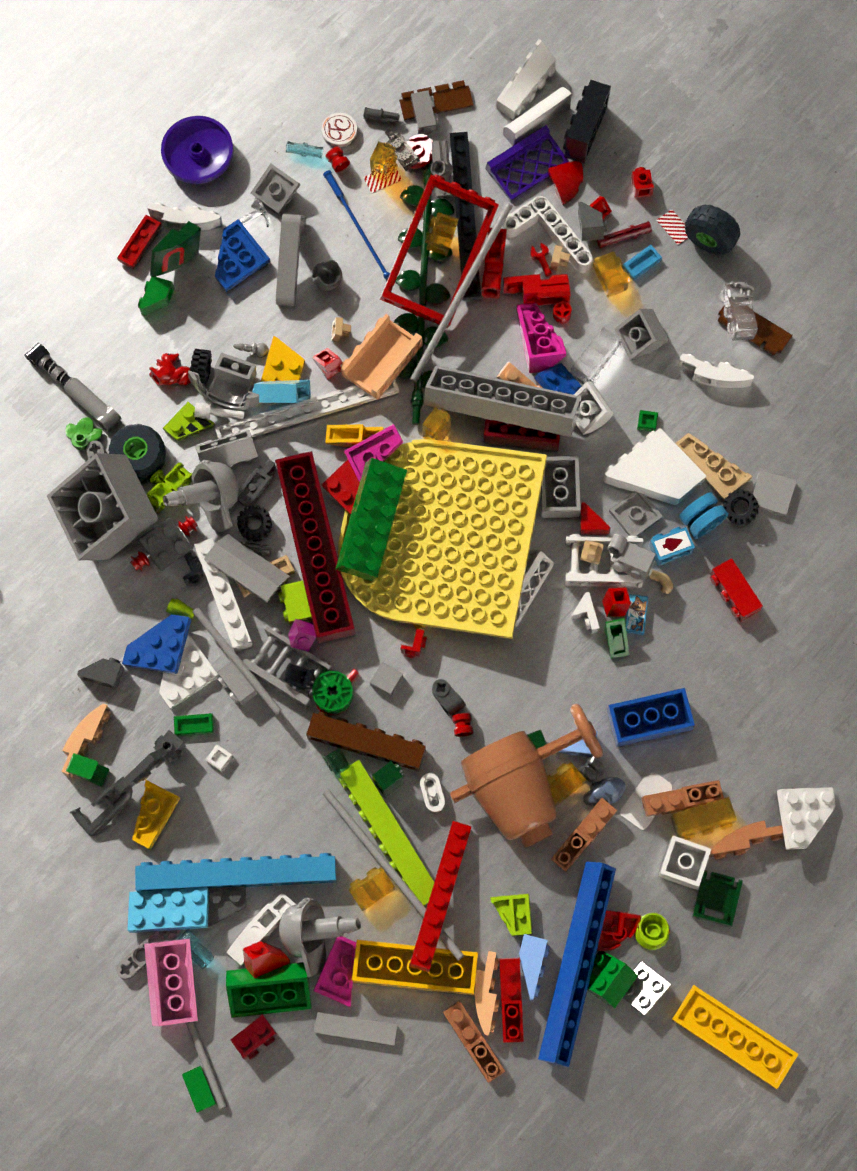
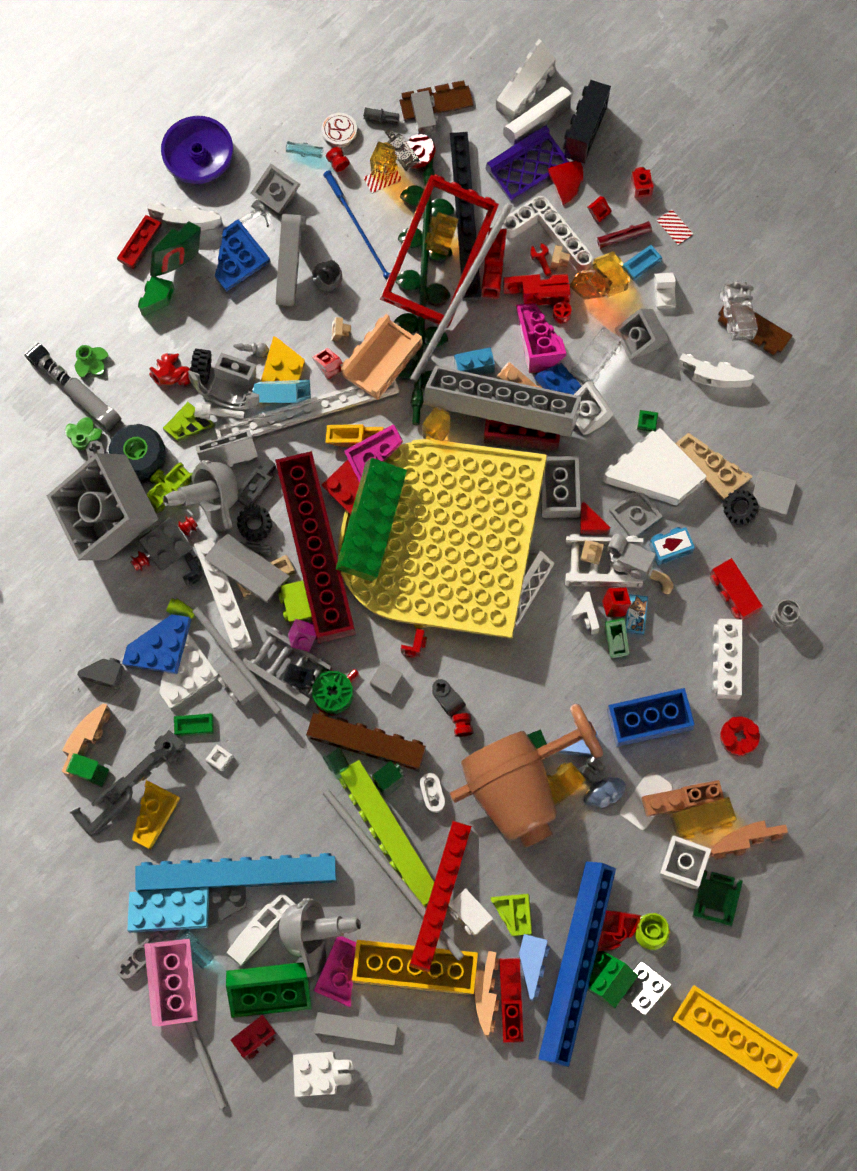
green tile [182,1066,216,1113] -> none
red slope [243,941,290,978] -> none
clear yellow brick [348,867,395,911] -> none
light grey piece [431,140,453,198] -> none
nougat slope [443,1001,505,1083] -> none
nougat slope [551,798,618,872] -> none
dark grey slope [578,202,607,241] -> none
dark azure wheel [679,492,729,539] -> none
black wheel [685,204,741,255] -> none
white plate [777,787,836,850] -> none
none -> bright green plate [74,345,109,378]
none -> white plate [293,1052,354,1097]
none -> white brick [448,889,493,937]
none -> dark azure brick [454,347,495,375]
none -> clear orange brick [570,268,613,300]
none -> white slope [654,273,676,309]
none -> white brick [712,619,742,700]
none -> red plate [720,716,760,756]
none -> light grey wheel [772,598,801,630]

